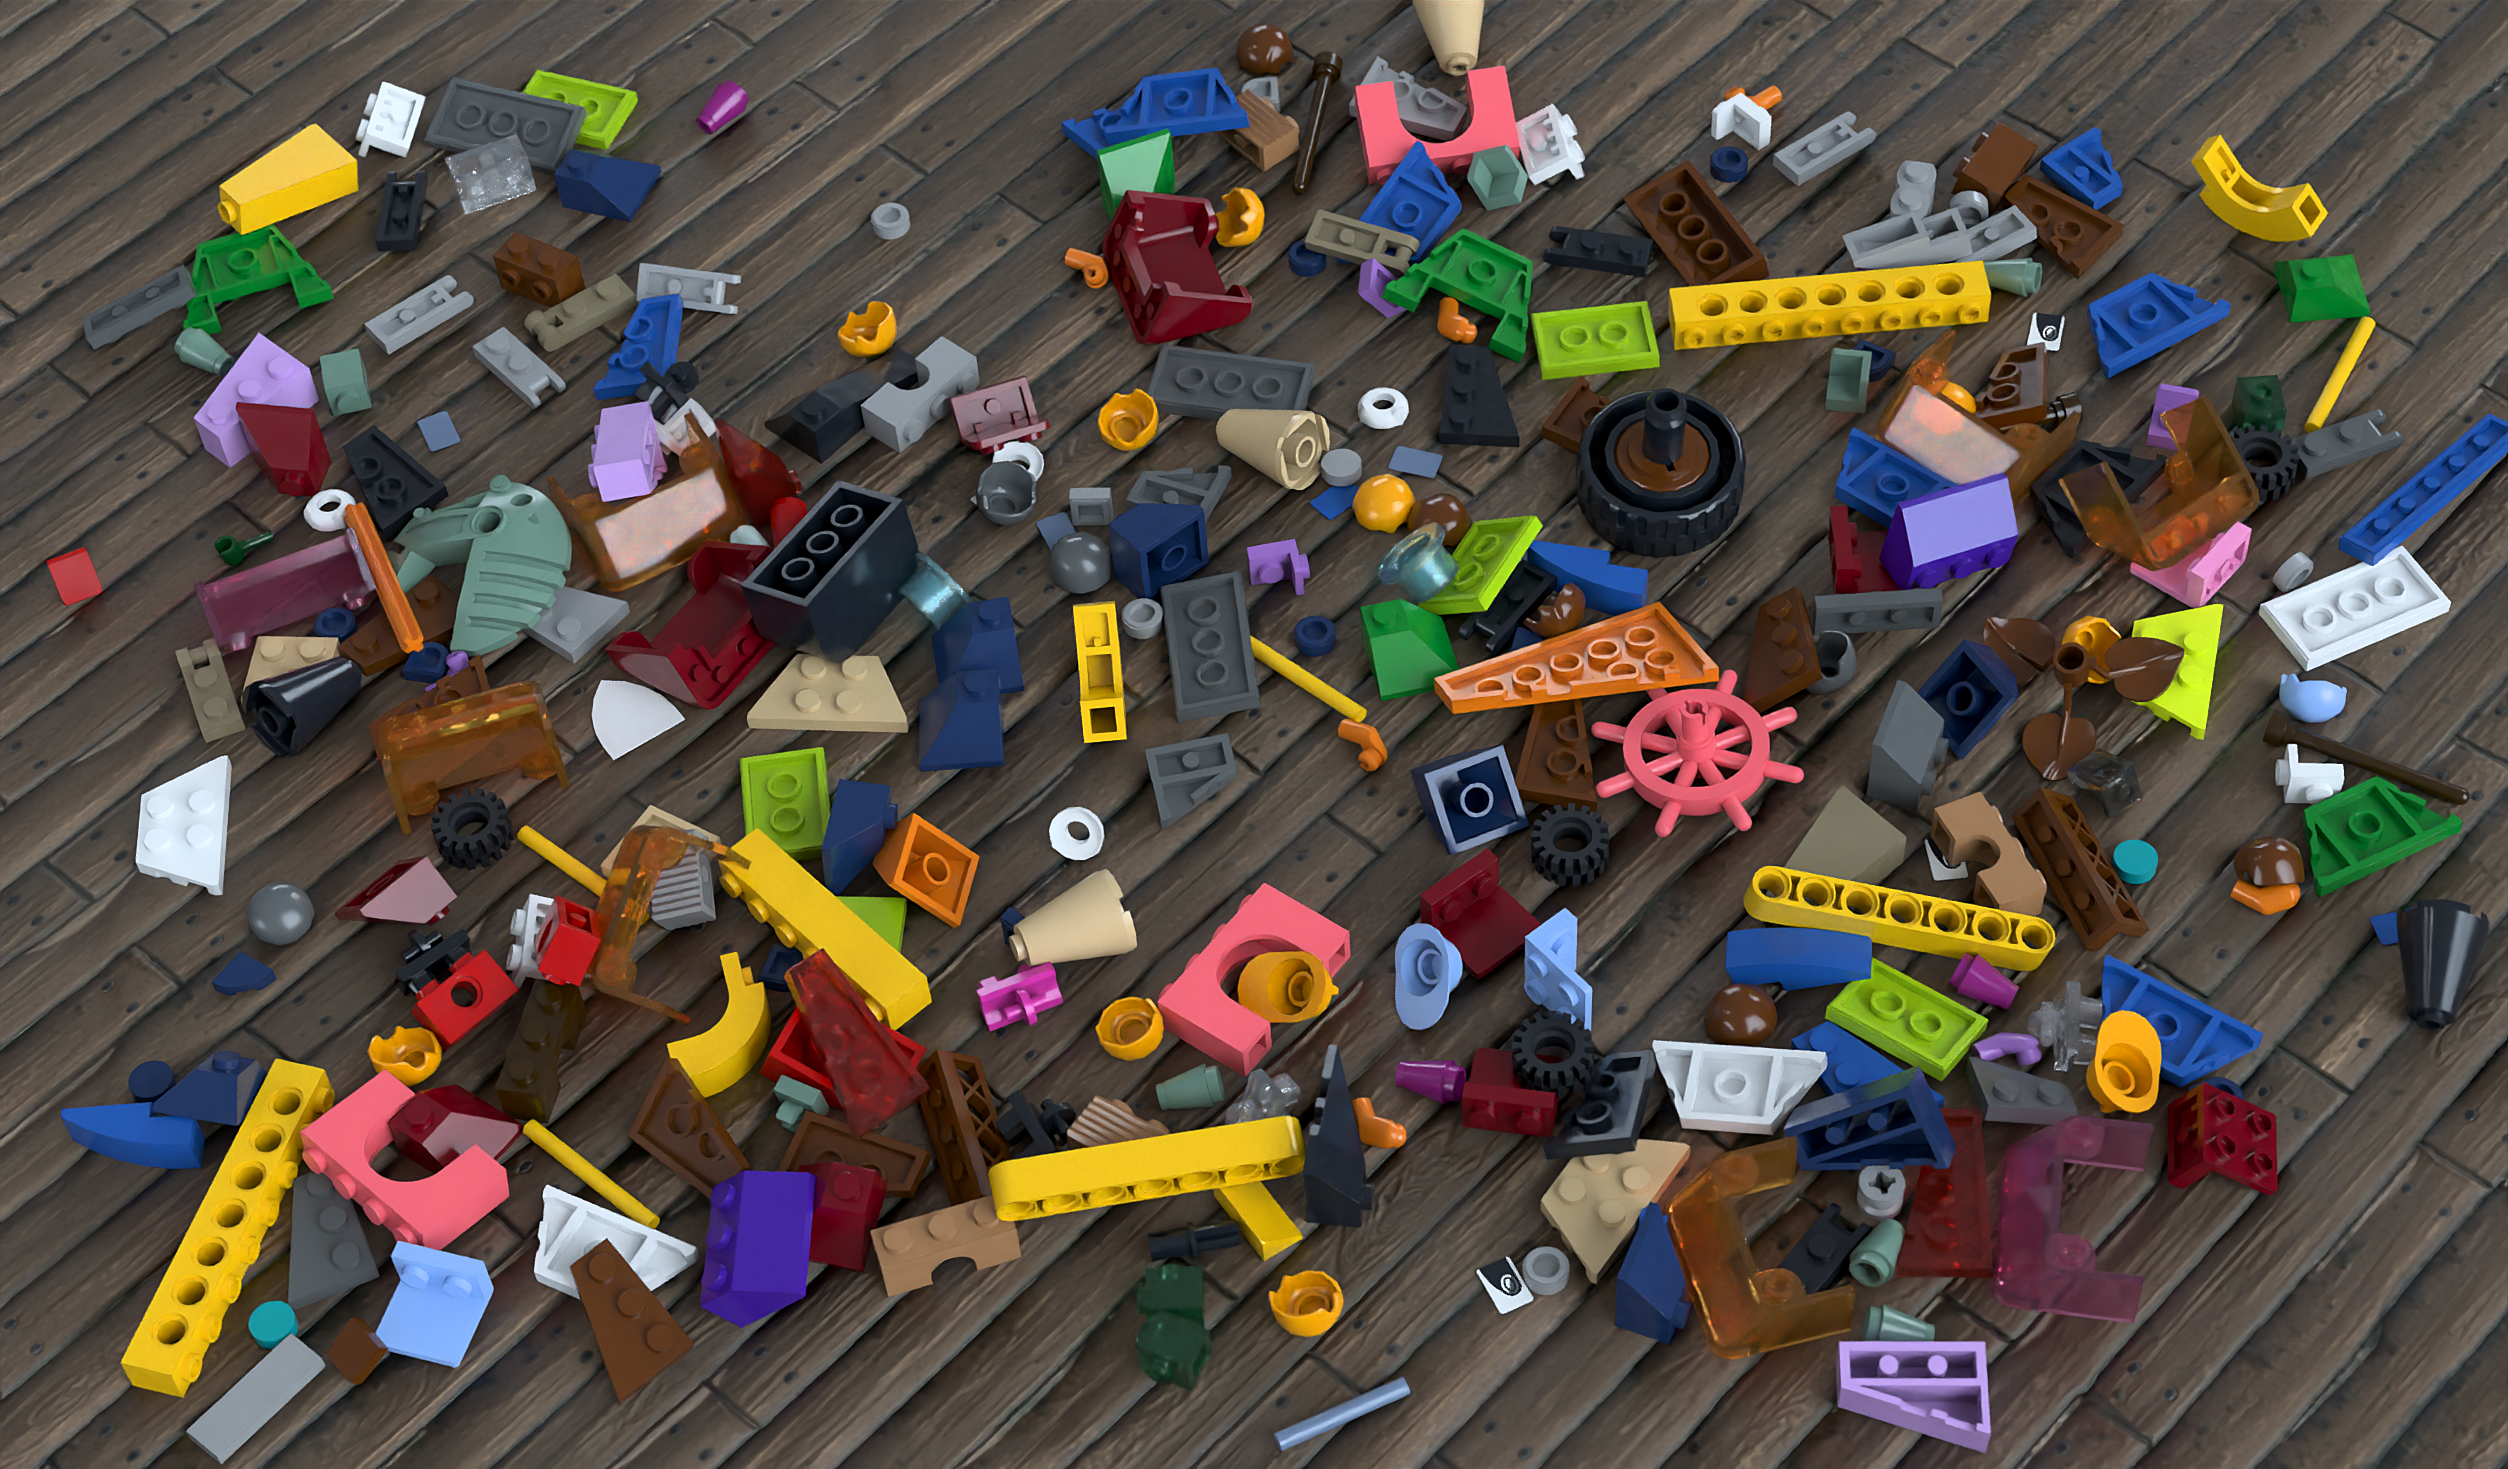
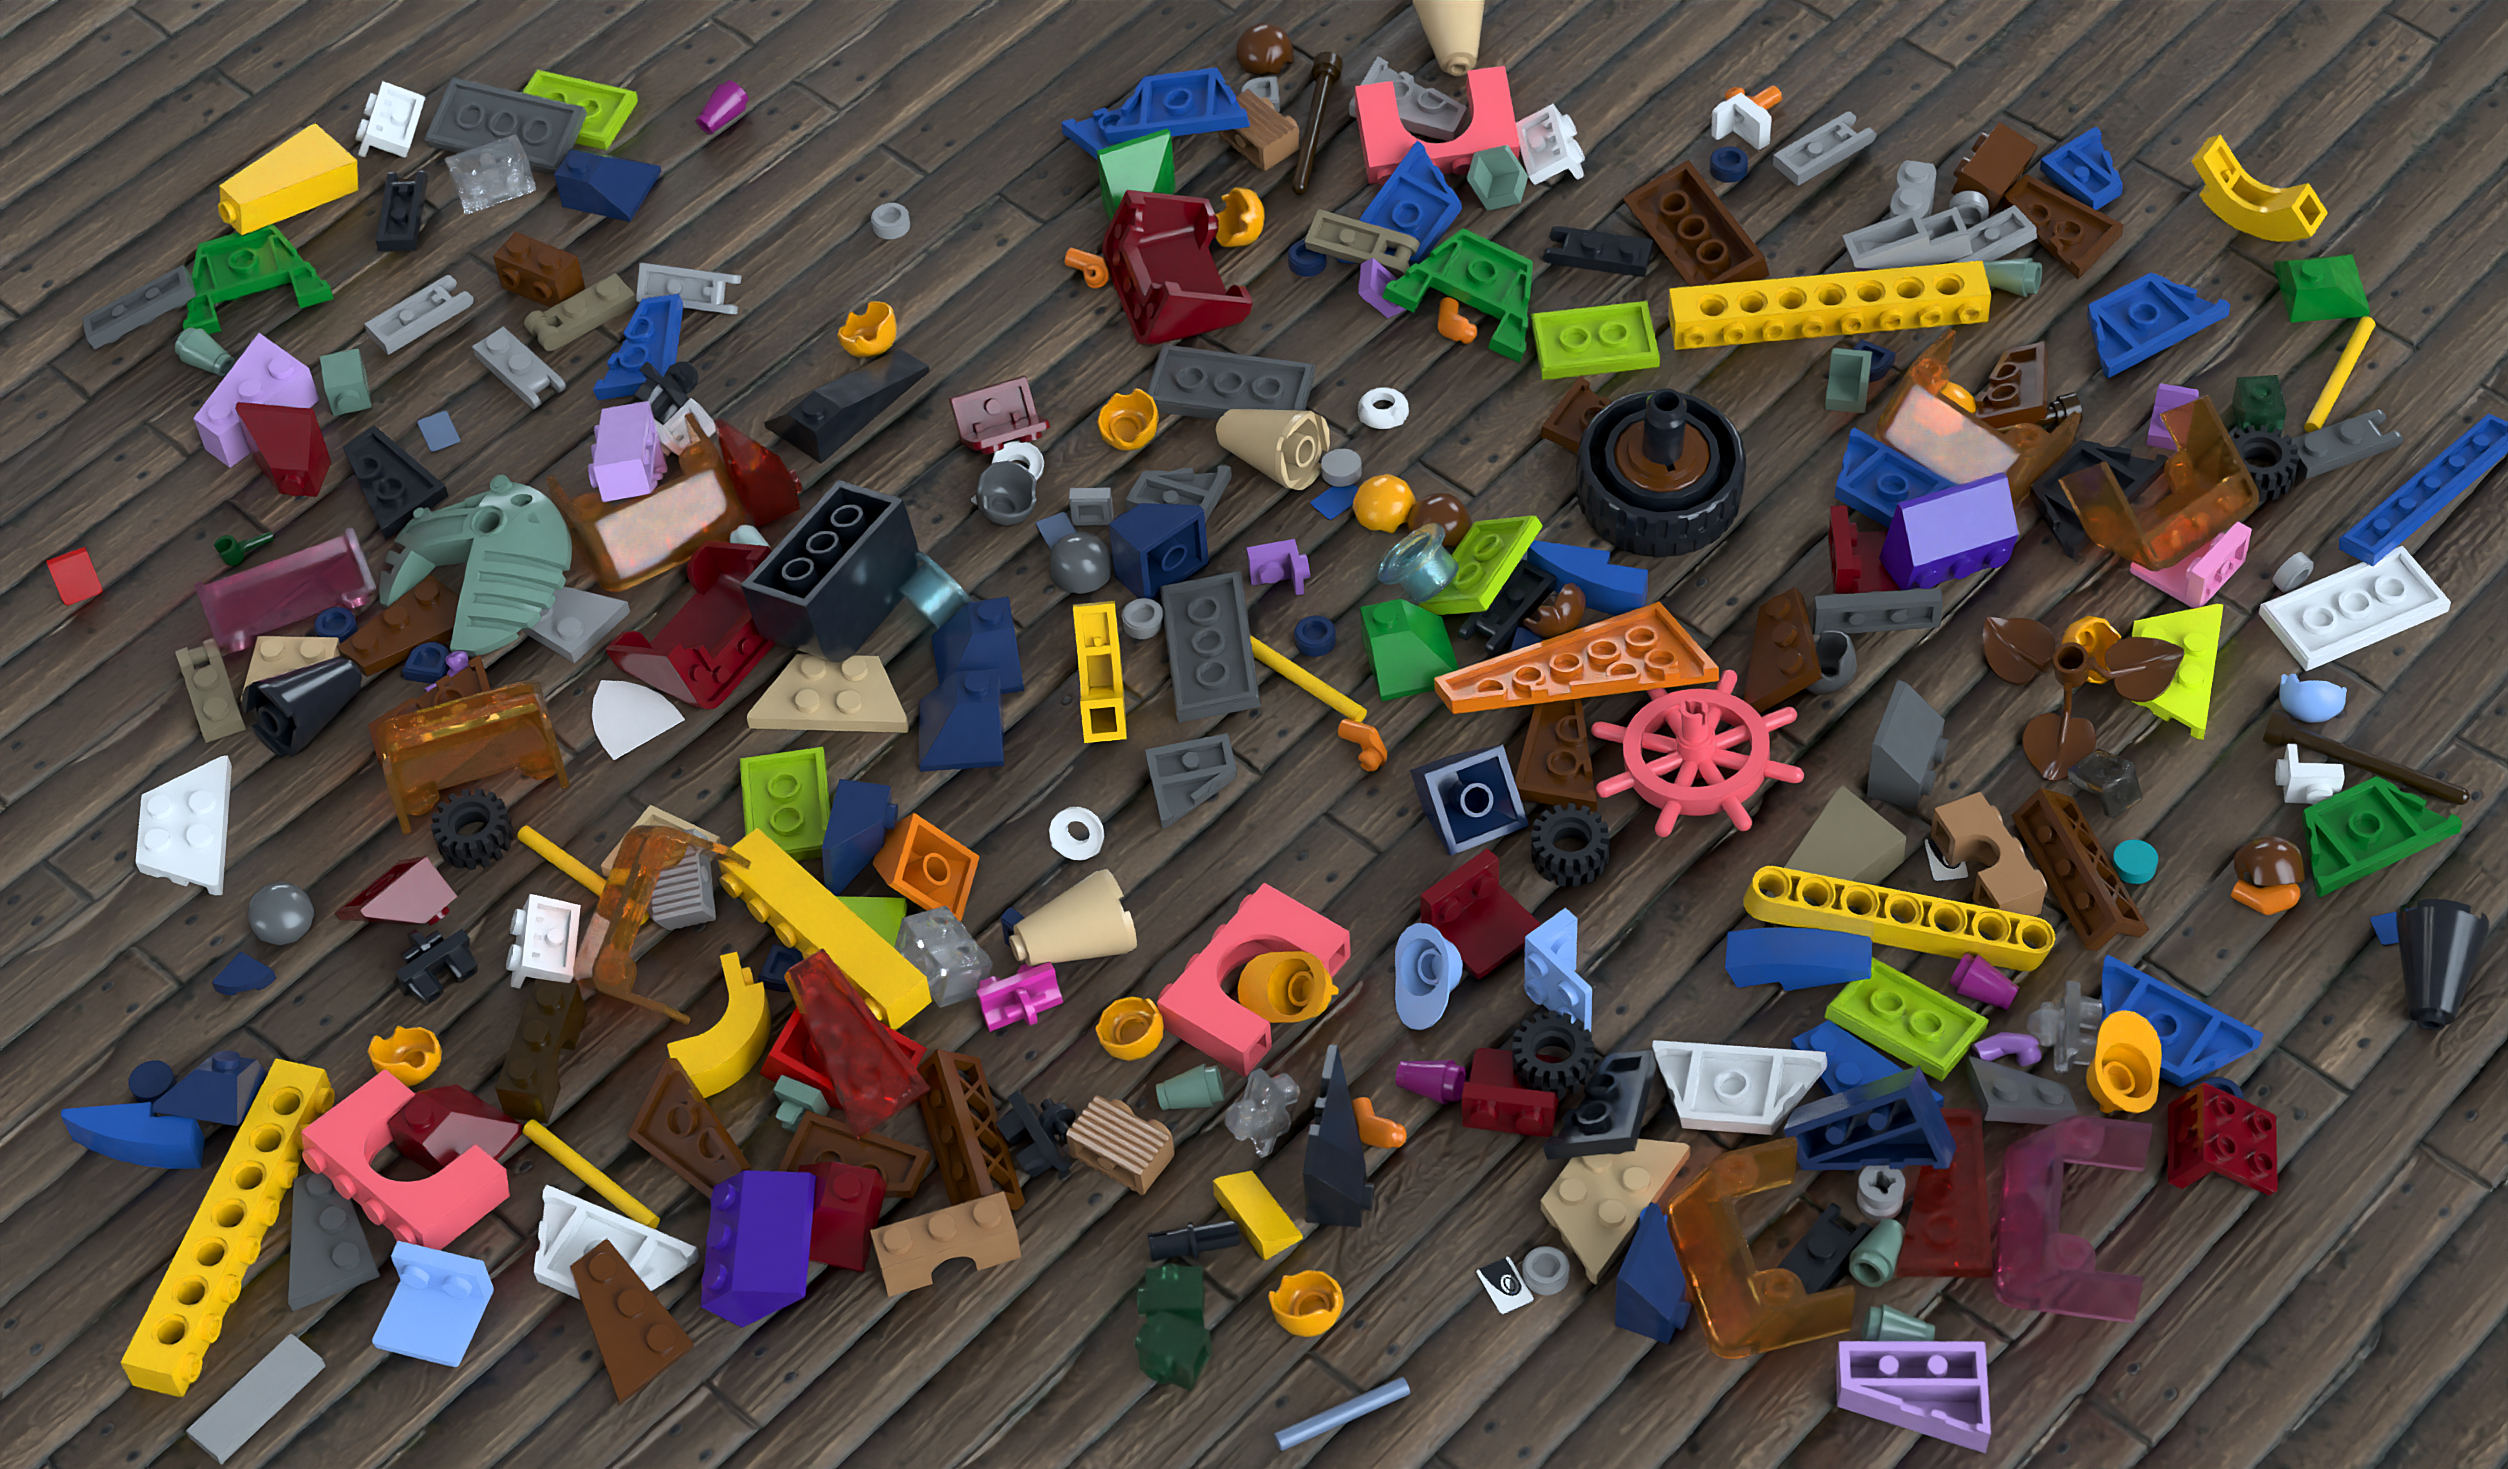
teal tile [249,1301,298,1349] -> none
white piece [304,489,356,531] -> none
reddish brown tile [326,1317,388,1385] -> none
orange axle [344,502,424,654] -> none
red brick [410,950,519,1053] -> none
red brick [534,895,601,986] -> none
red cone [769,497,808,549] -> none
light grey arch [861,336,980,453] -> none
yellow beam [988,1116,1306,1222] -> none
sand blue sticker [1388,446,1443,478] -> none
black wing [1439,345,1519,447] -> none
reddish brown hair [1704,983,1778,1047] -> none
dark blue slope [1917,639,2018,759] -> none
sticker [2027,313,2065,351] -> none
none -> clear brick [894,906,993,1007]

